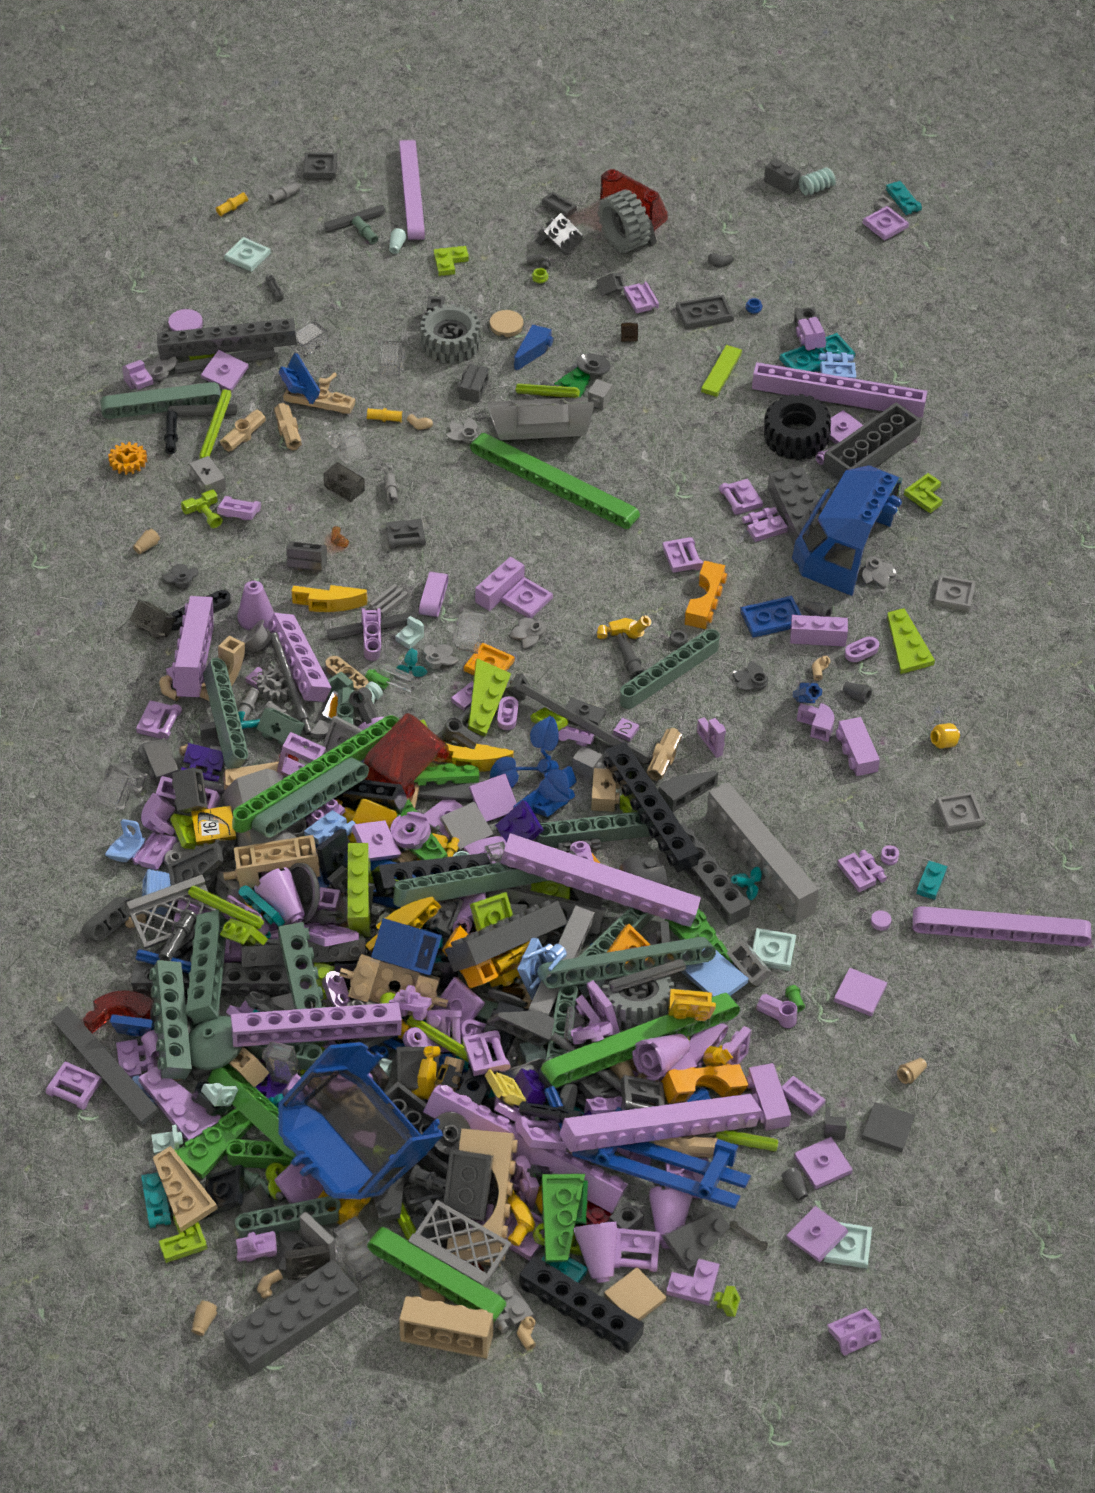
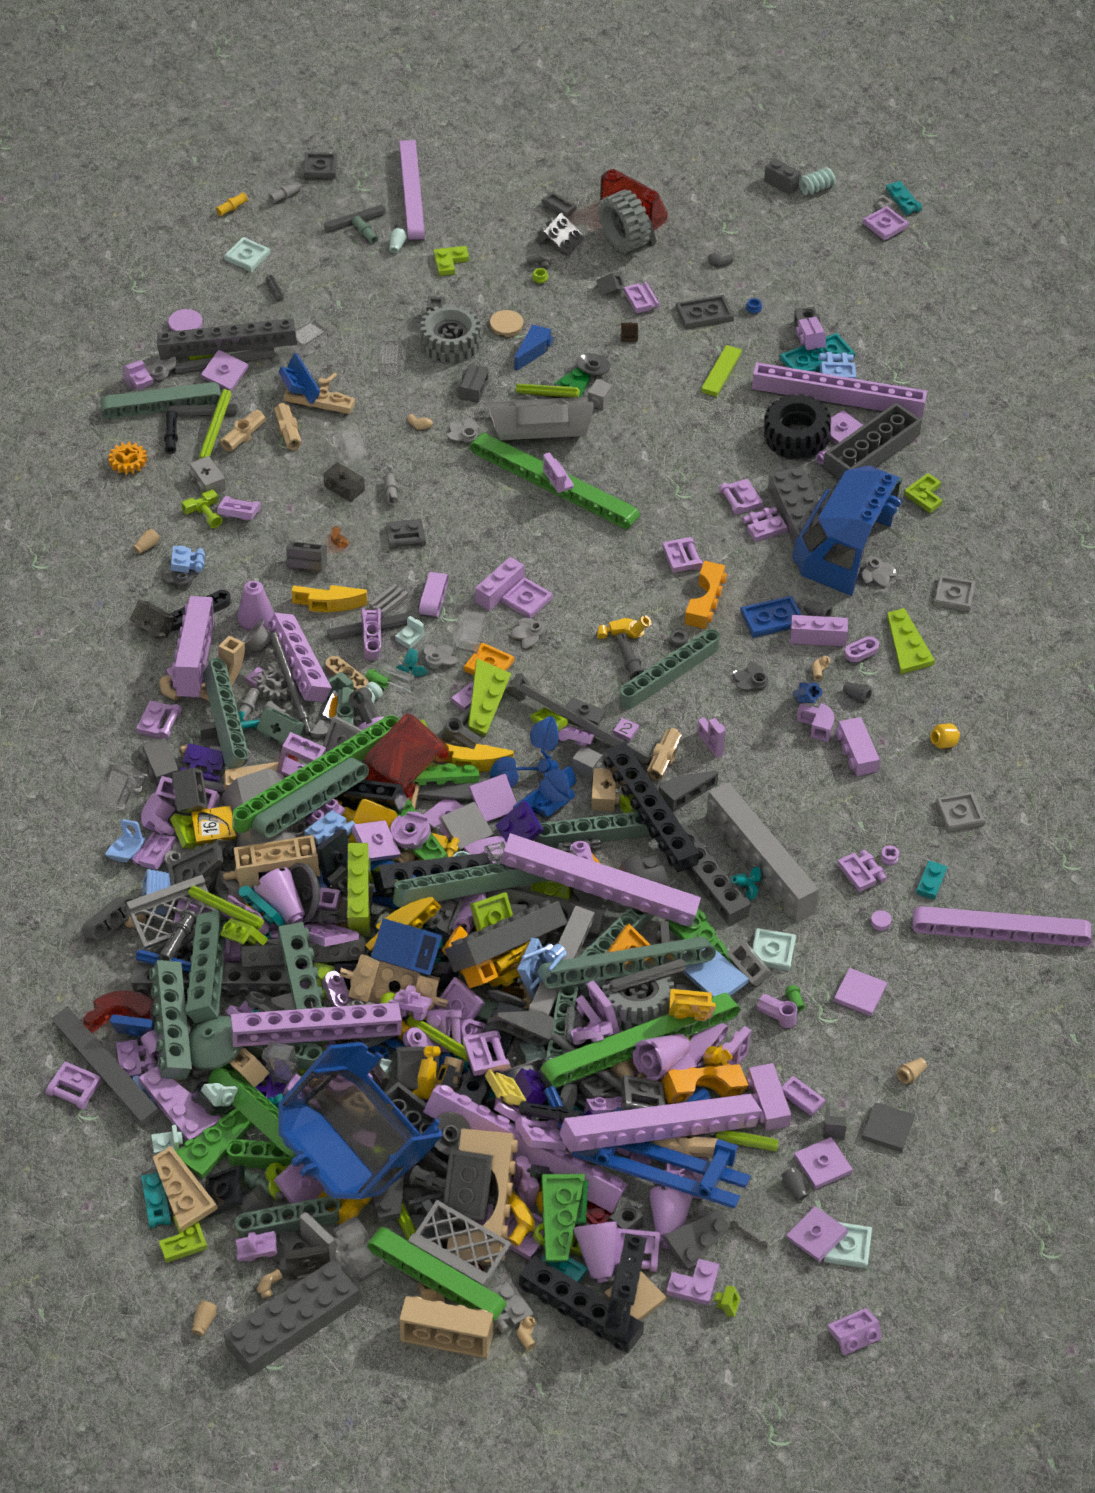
yellow pin [367,408,402,422] -> none
lavender plate [497,696,518,730] -> none
none -> light blue plate [170,546,205,573]
none -> lavender bracket [543,452,574,493]
none -> black fence [603,1233,647,1339]

